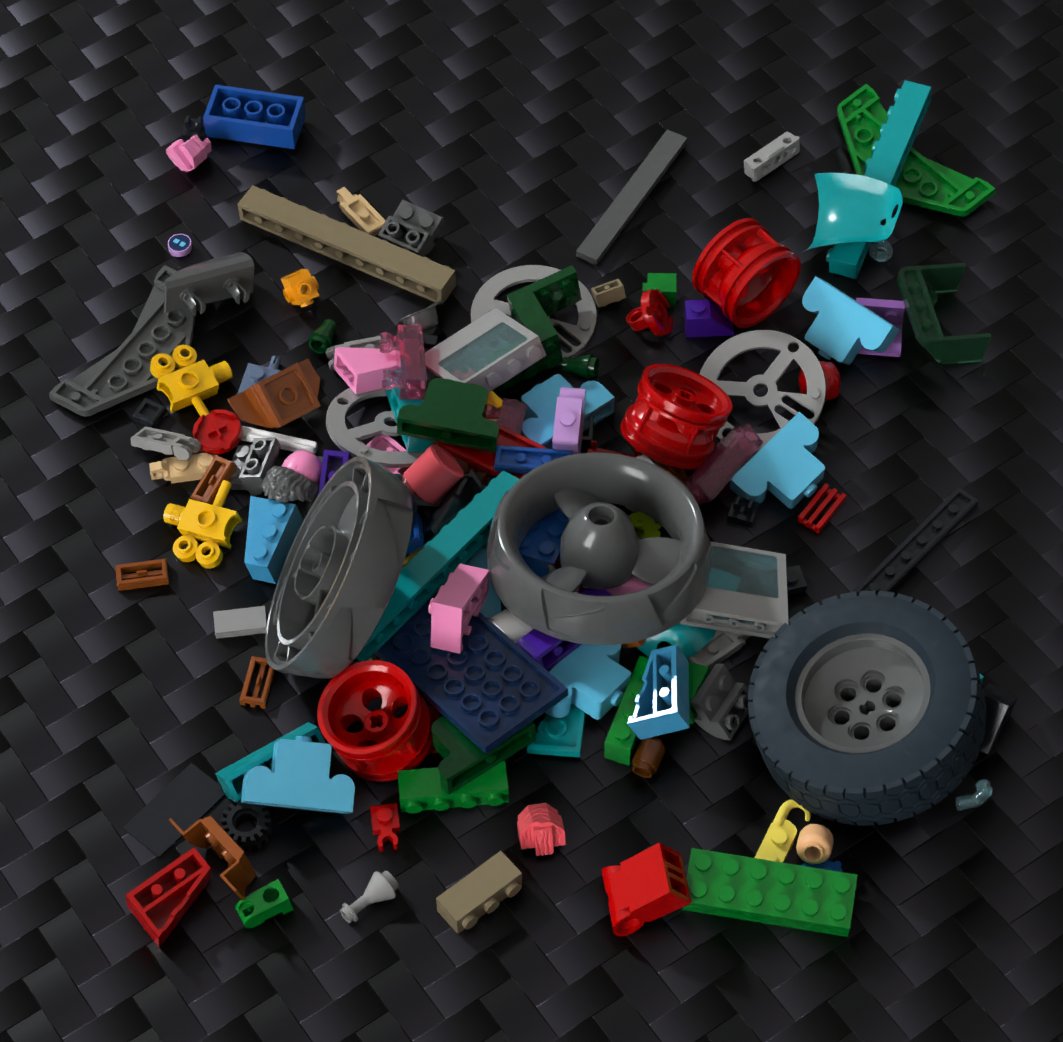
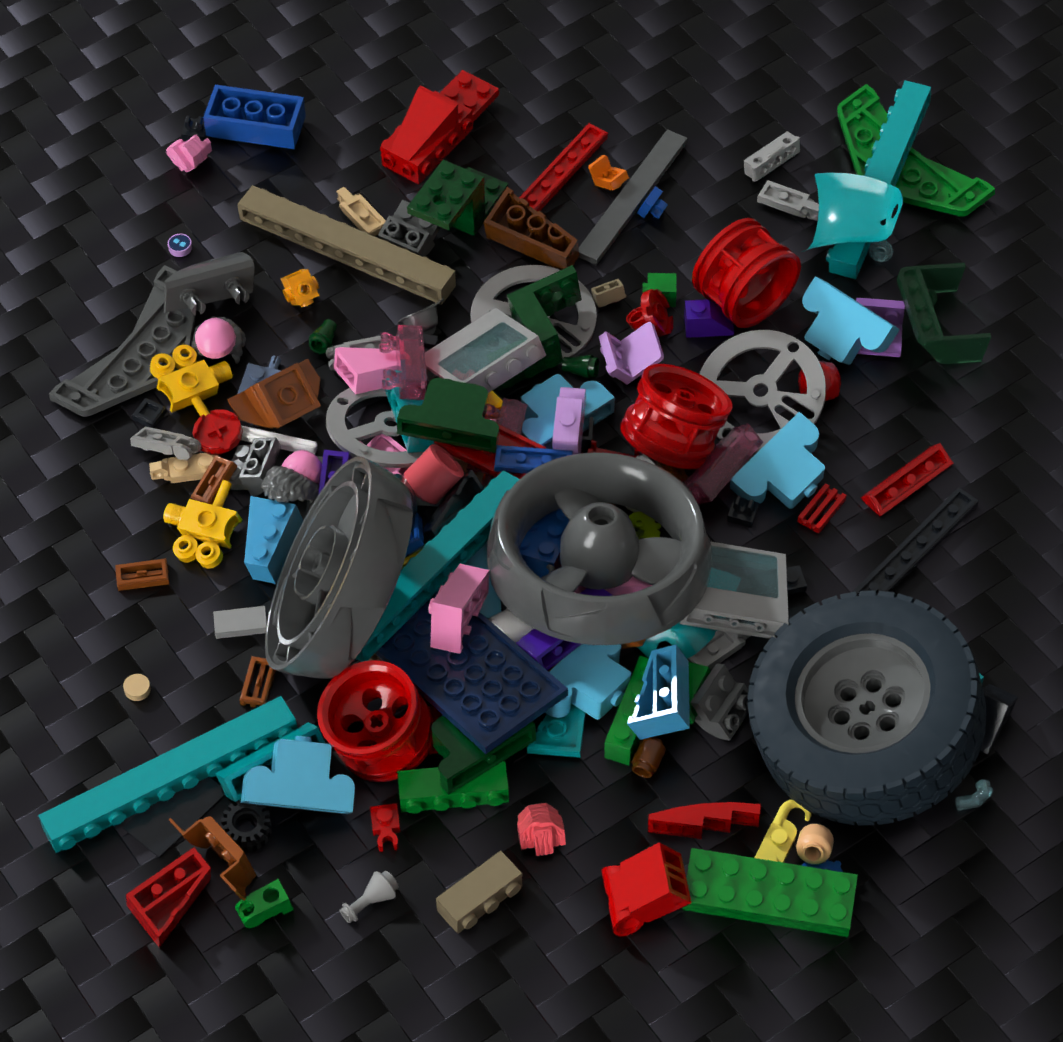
none -> teal brick [38,696,297,853]
none -> tan tile [123,674,151,701]
none -> bright pink hair [191,316,246,364]
none -> red wedge [380,70,499,185]
none -> dark green bracket [407,160,508,236]
none -> reddish brown wedge [484,187,580,270]
none -> red tile [519,123,608,212]
none -> orange bracket [588,155,629,190]
none -> lavender bracket [599,322,664,385]
none -> blue tile [637,186,667,218]
none -> red slope [648,802,761,839]
none -> light grey hinge [757,180,819,221]
none -> red slope [860,443,954,516]

